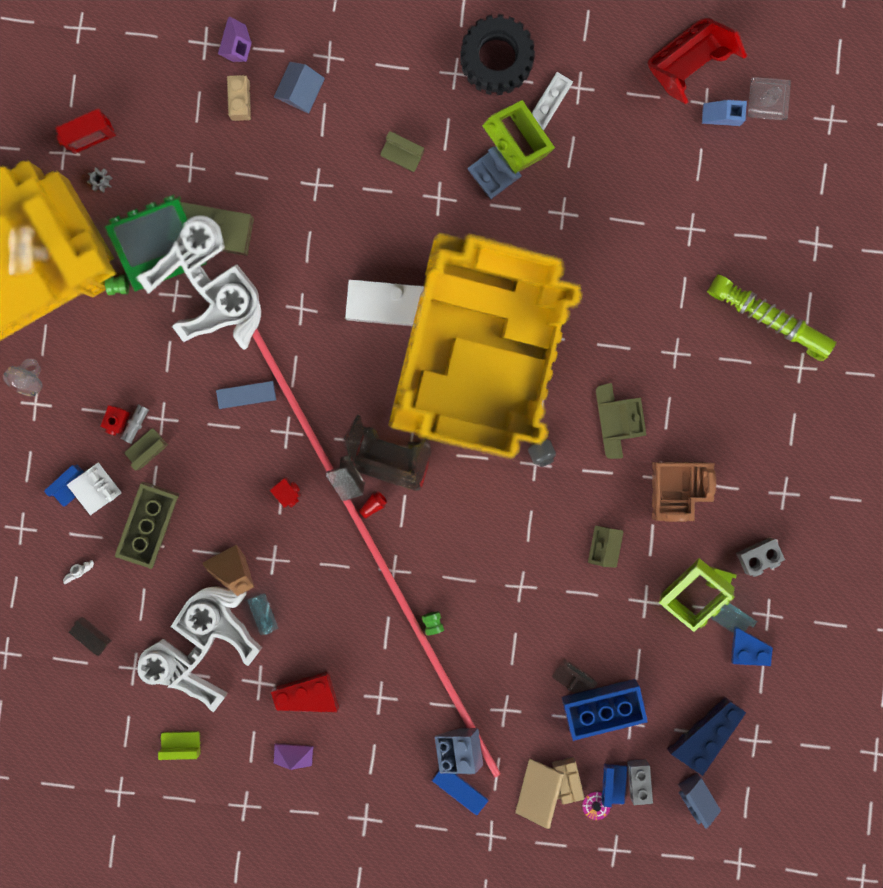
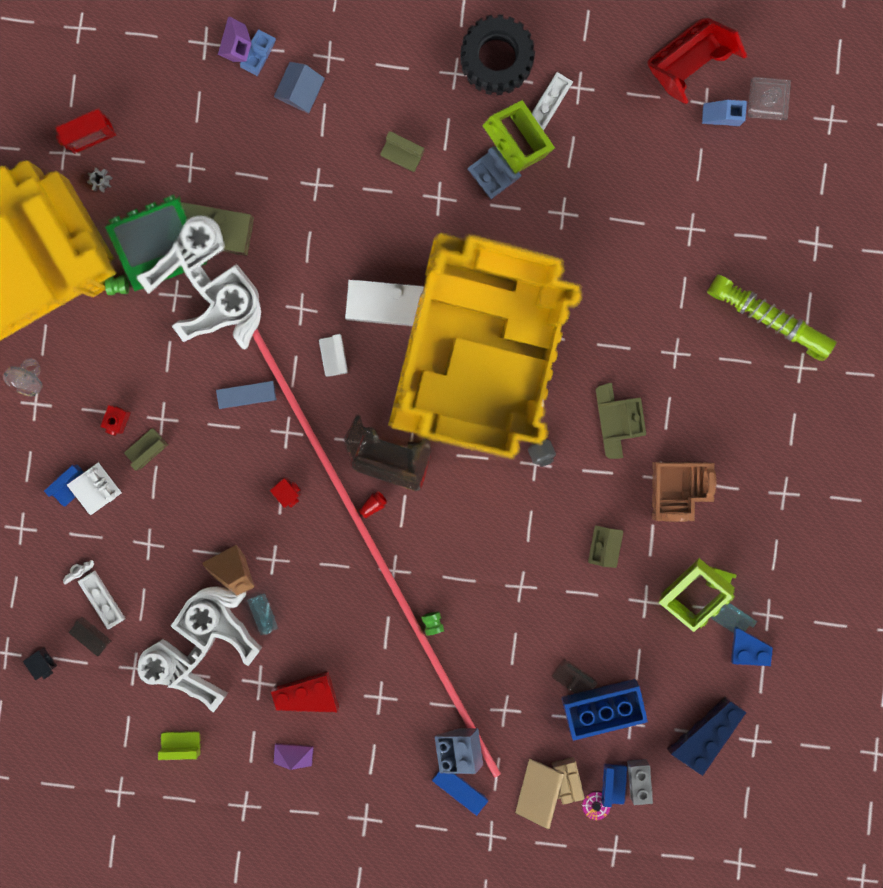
clear tile [11,228,48,274] -> none
olive brick [114,482,180,569] -> none
light grey pin [120,404,149,444] -> none
tan brick [227,76,251,121] -> none
clear smoke panel [326,455,365,501] -> none
sand blue slope [678,773,721,829] -> none
light grey brick [736,537,785,577] -> none
none -> black brick [22,647,57,680]
none -> white tile [77,571,126,630]
none -> medium blue slope [240,29,276,76]
none -> white panel [319,334,348,377]

